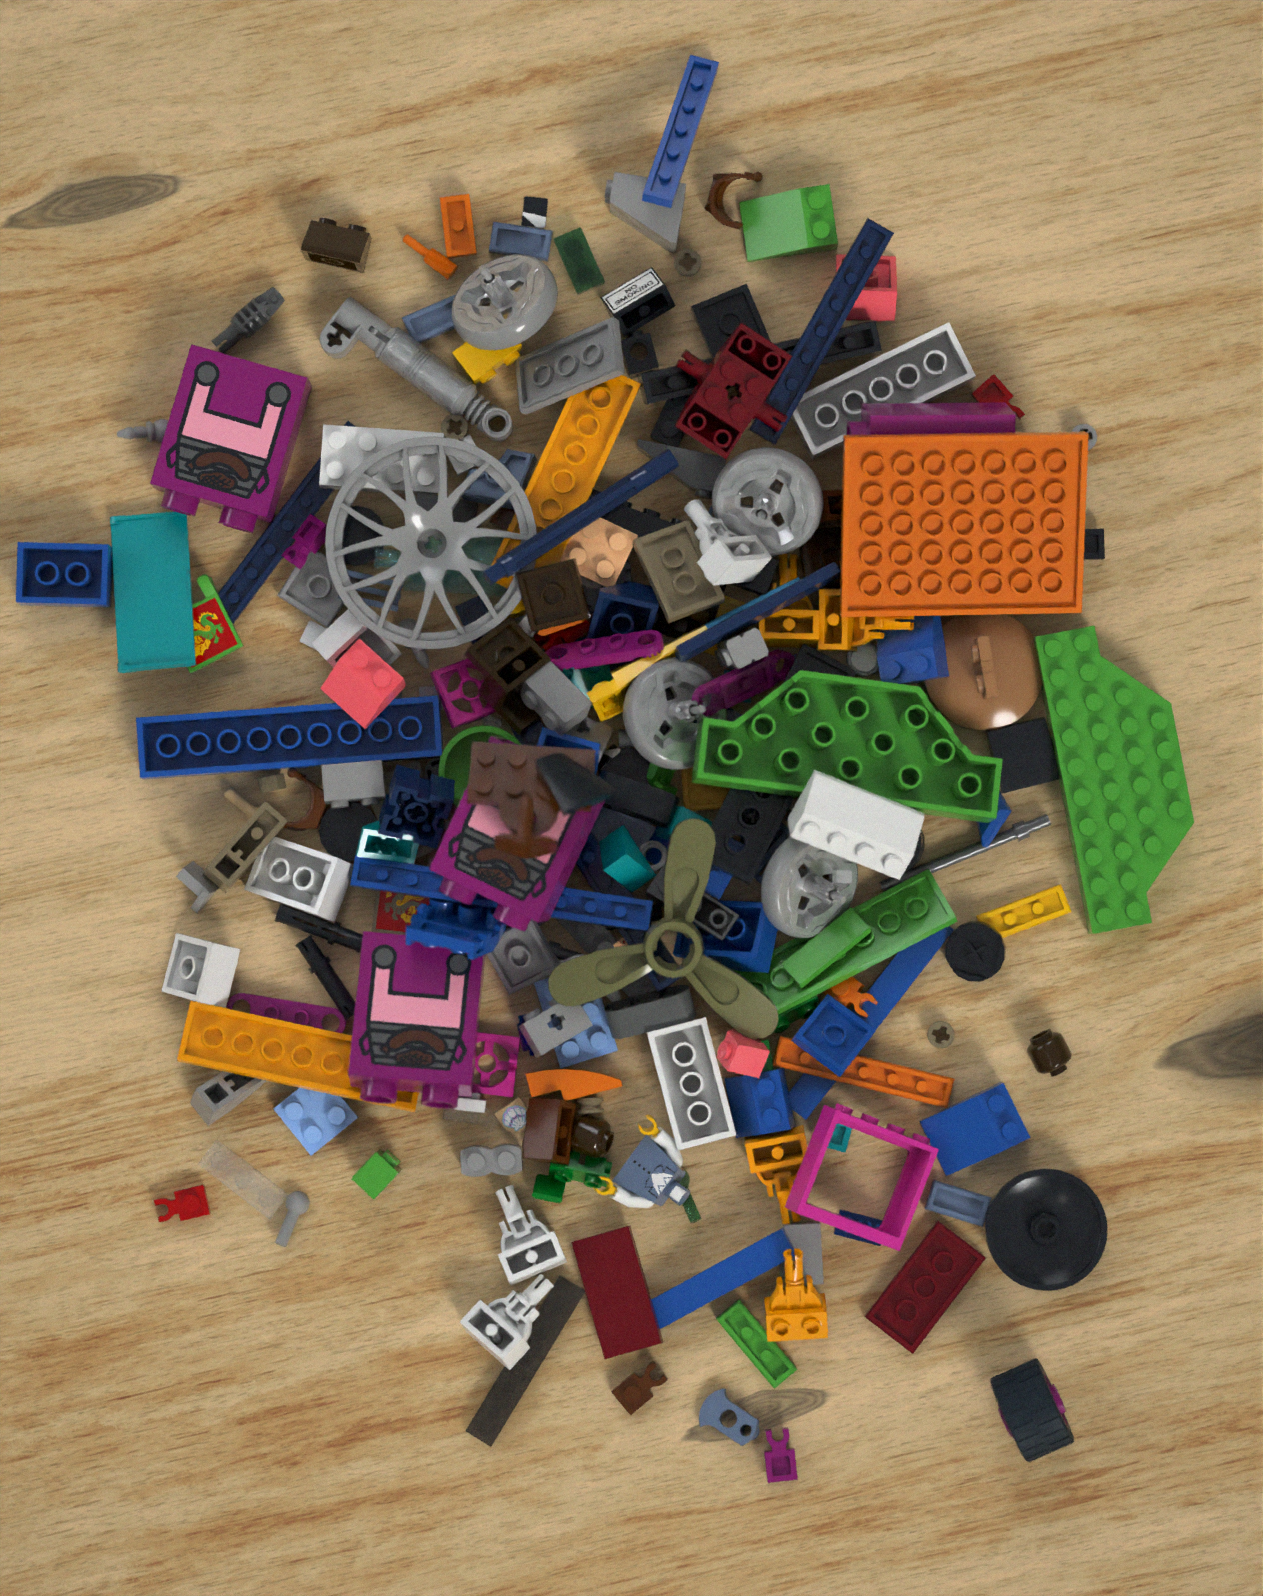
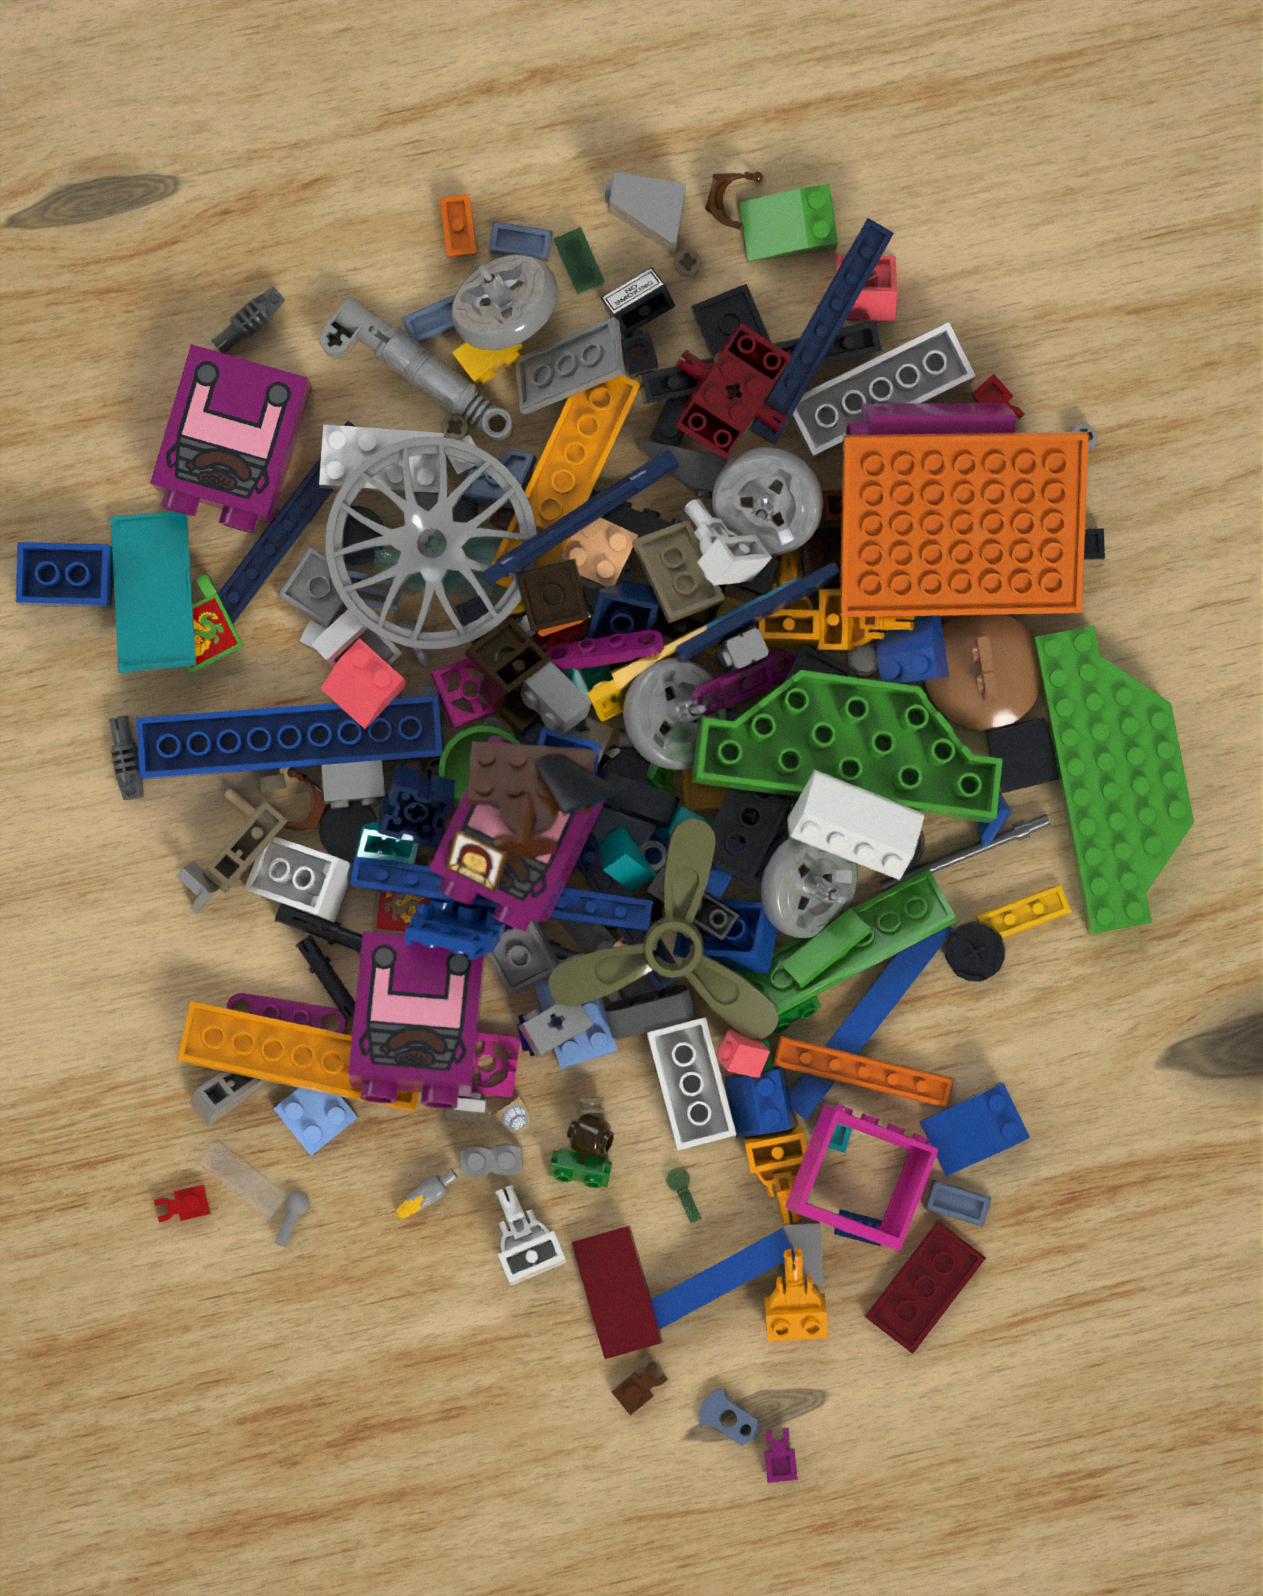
light grey bar [117,419,169,443] -> none
white slope [162,933,240,1008] -> none
magenta plate [281,514,327,570] -> none
dark brown slope [301,218,372,273] -> none
bright green brick [351,1149,402,1200] -> none
orange axle [403,234,458,280] -> none
white brick [460,1273,554,1370] -> none
clear smoke plate [465,1275,585,1447] -> none
black sticker [522,196,548,228] -> none
reddish brown brick [522,1098,576,1164] -> none
orange slope [525,1068,623,1101] -> none
green slope [532,1174,566,1204] -> none
torso [593,1114,690,1208] -> none
blue plate [642,55,719,208] -> none
bright green tile [716,1299,797,1389] -> none
blue plate [792,994,876,1077] -> none
orange plate [822,977,878,1018] -> none
dark tan bush [927,1021,955,1048] -> none
black dish [985,1168,1107,1291] -> none
black wheel [990,1358,1074,1462] -> none
dark brown head [1027,1029,1072,1077] -> none
none -> dark grey hinge [109,716,144,800]
none -> light grey piece [395,1169,458,1219]
none -> sticker [445,829,507,893]

